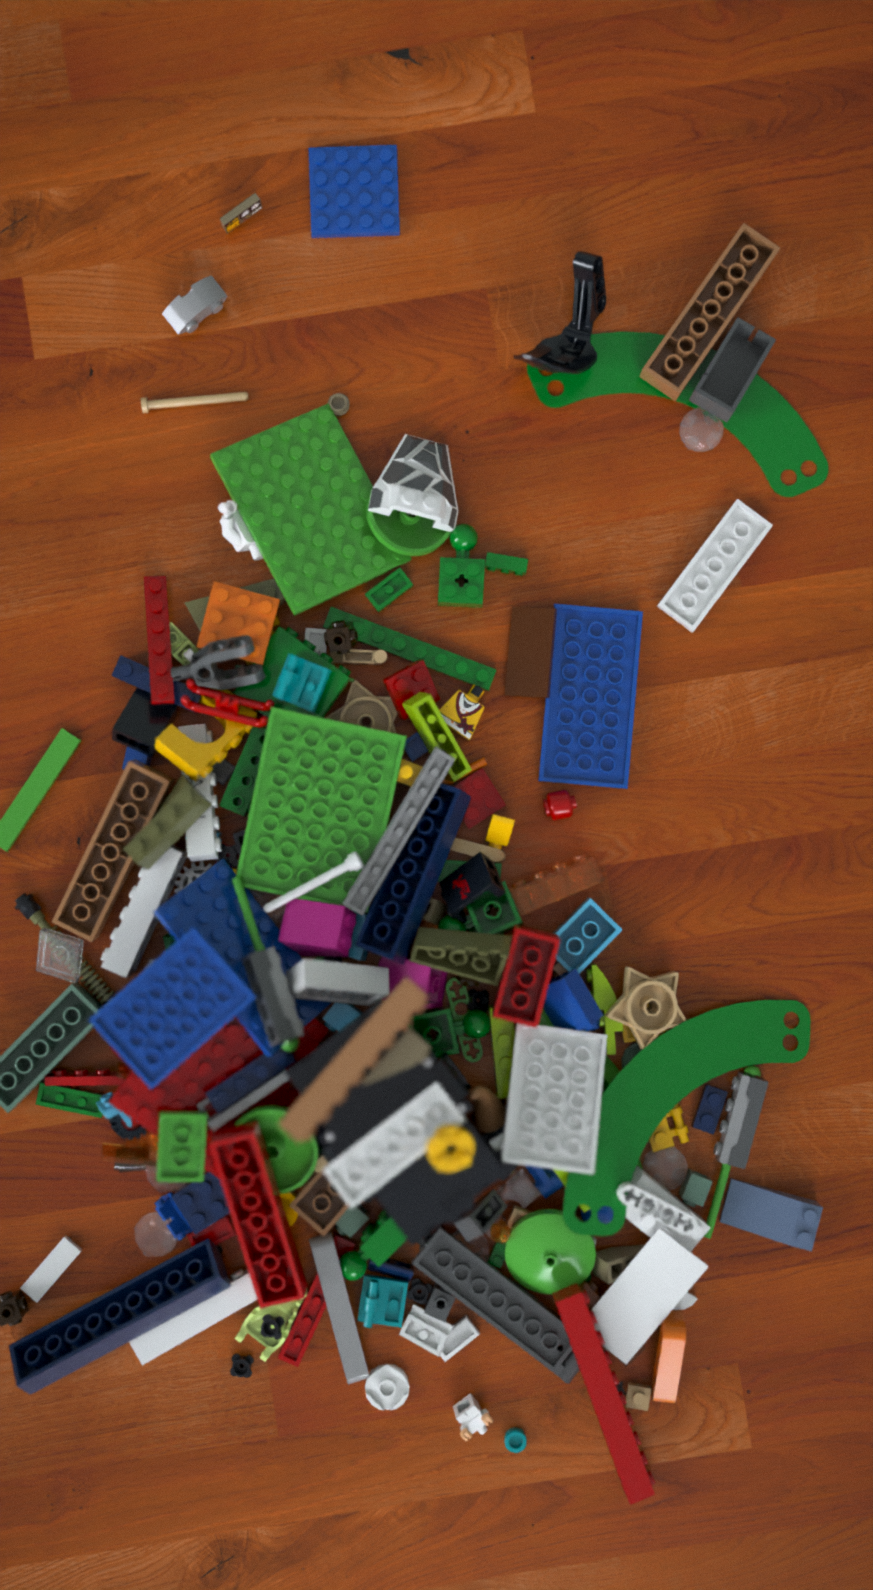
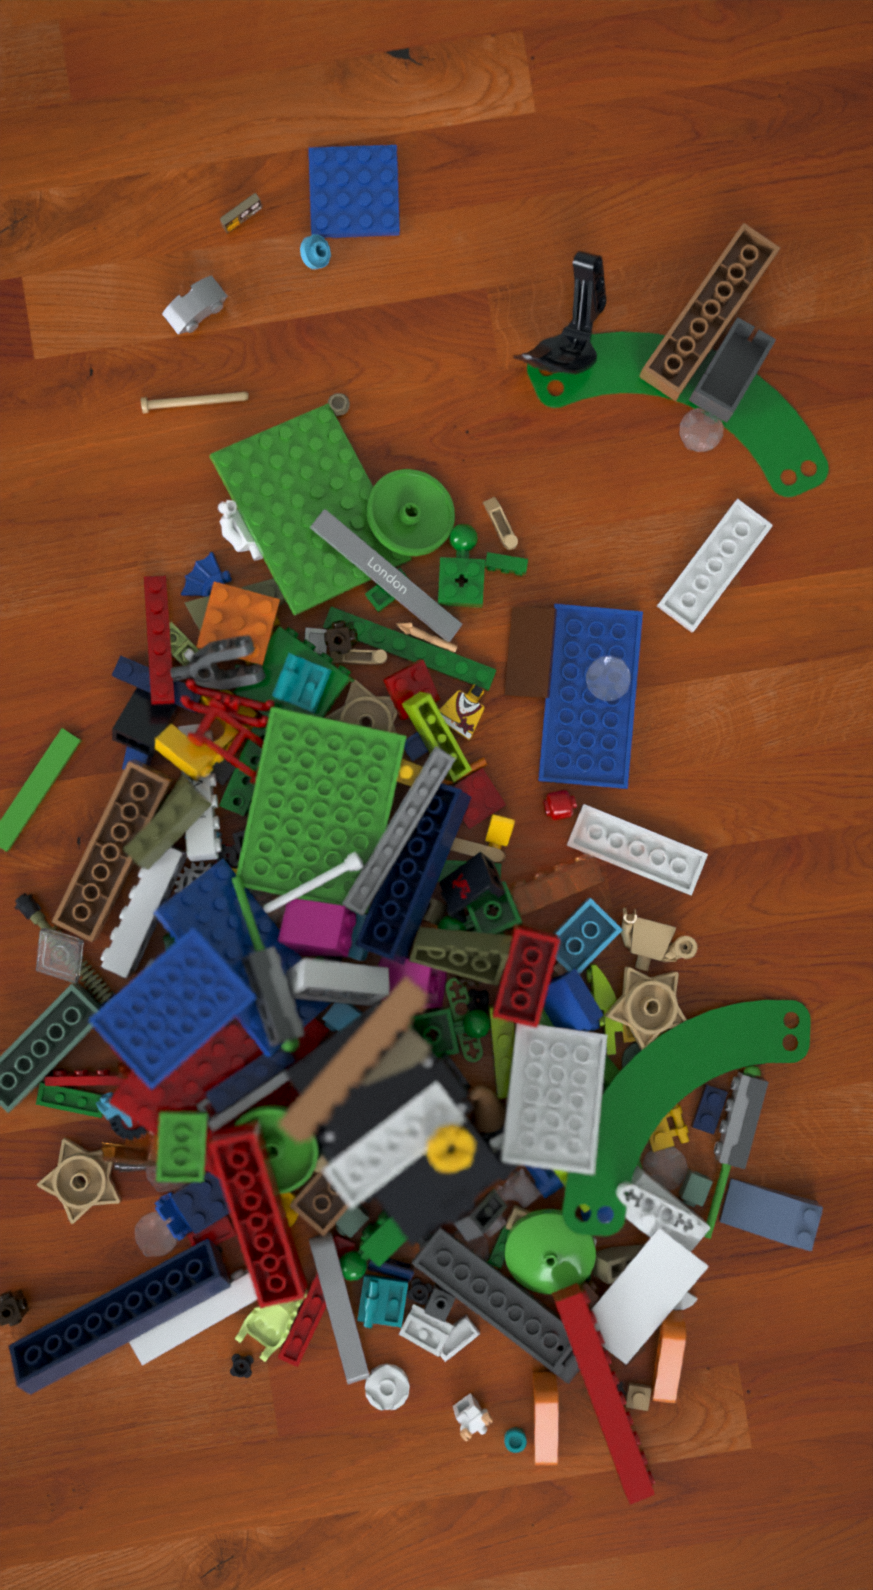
white tile [20,1235,83,1303] -> none
black plate [261,1314,284,1340] -> none
wedge [368,434,459,532] -> none
clear orange plate [490,1220,511,1244] -> none
none -> tan plate [37,1138,122,1224]
none -> blue arm [180,552,232,597]
none -> red piece [187,699,264,785]
none -> medium azure plate [300,234,331,269]
none -> light grey tile [310,509,463,642]
none -> light nougat piece [396,622,458,654]
none -> tan piece [483,497,518,550]
none -> beam [533,1372,558,1465]
none -> white plate [567,804,708,896]
none -> clear dish [586,656,631,701]
none -> tan torso [620,908,697,971]

